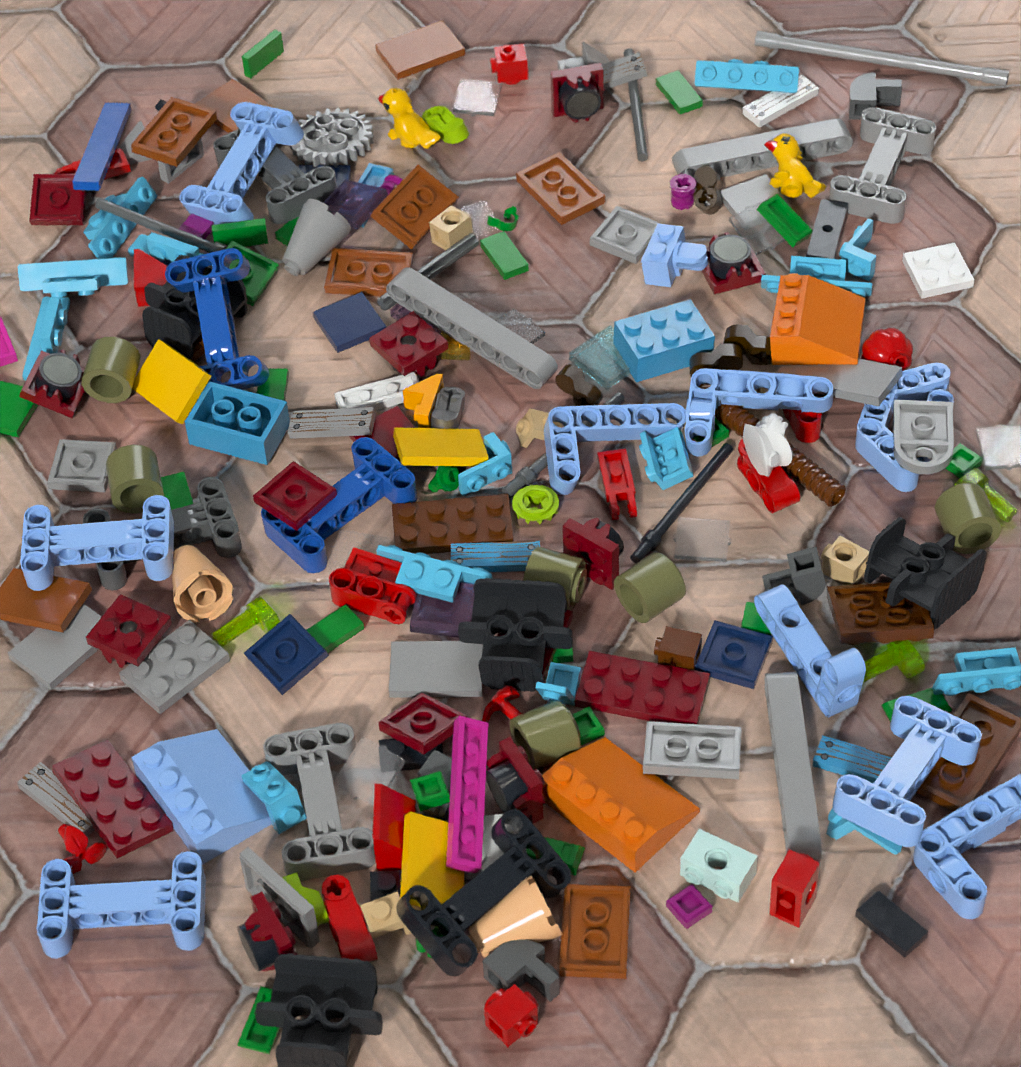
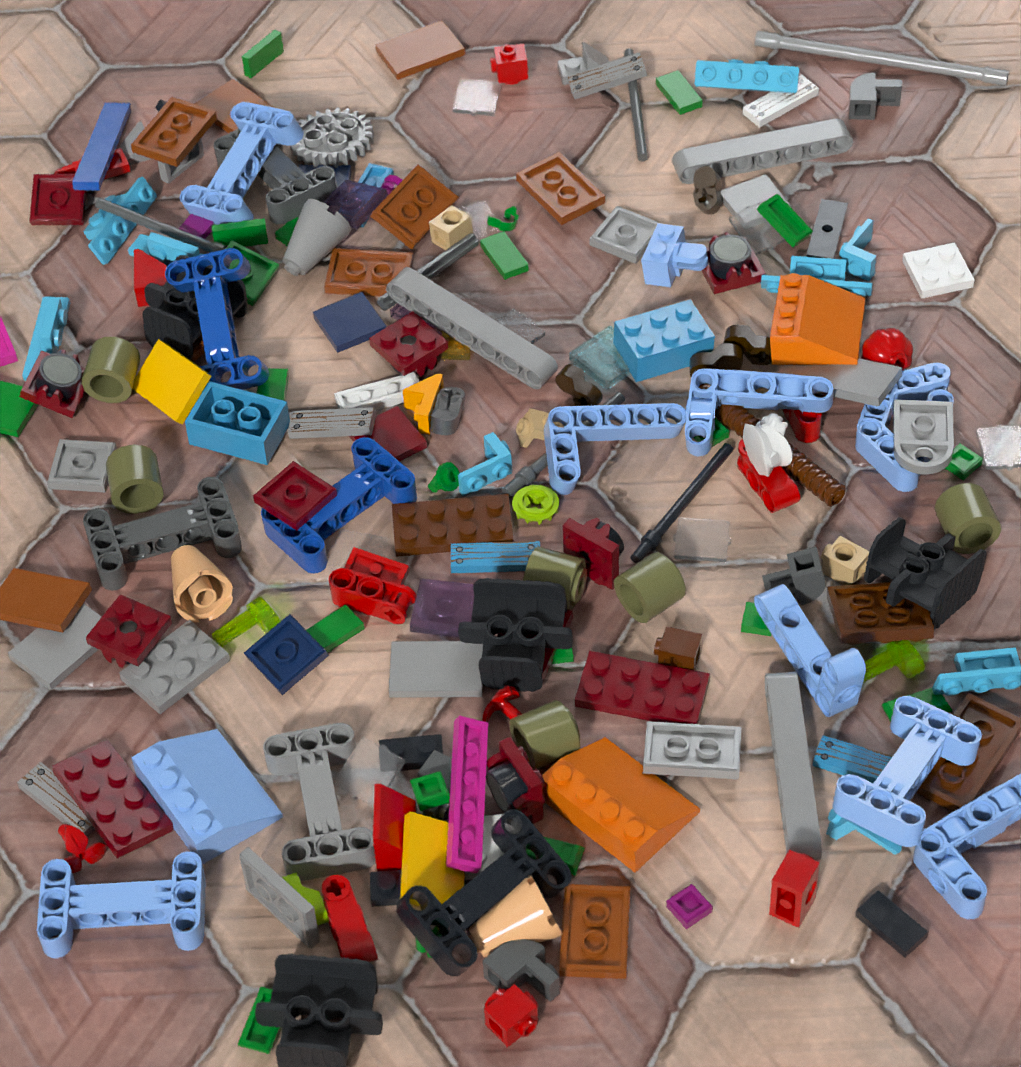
medium azure bracket [17,257,128,297] -> none
light blue beam [20,495,174,591] -> none
green tile [161,472,194,510] -> none
dark red piece [237,891,298,972] -> none
medium azure bracket [241,761,307,834] -> none
tan bracket [360,891,411,939] -> none
medium azure bracket [376,545,493,603] -> none
yellow animal [378,87,441,149] -> none
dark red tile [378,693,467,754] -> none
yellow tile [393,427,489,467] -> none
lime piece [422,106,469,144] -> none
medium azure bracket [535,662,582,706] -> none
piece [550,63,604,123] -> none
green tile [572,706,605,746] -> none
red hinge [597,448,637,520] -> none
medium azure bracket [639,427,694,490] -> none
magenta bush [670,174,696,210] -> none
light aqua brick [680,829,758,903] -> none
dark blue tile [695,620,773,689] -> none
yellow animal [764,133,827,198] -> none
light grey beam [829,107,936,224] -> none
clear neon green piece [953,469,1018,522] -> none

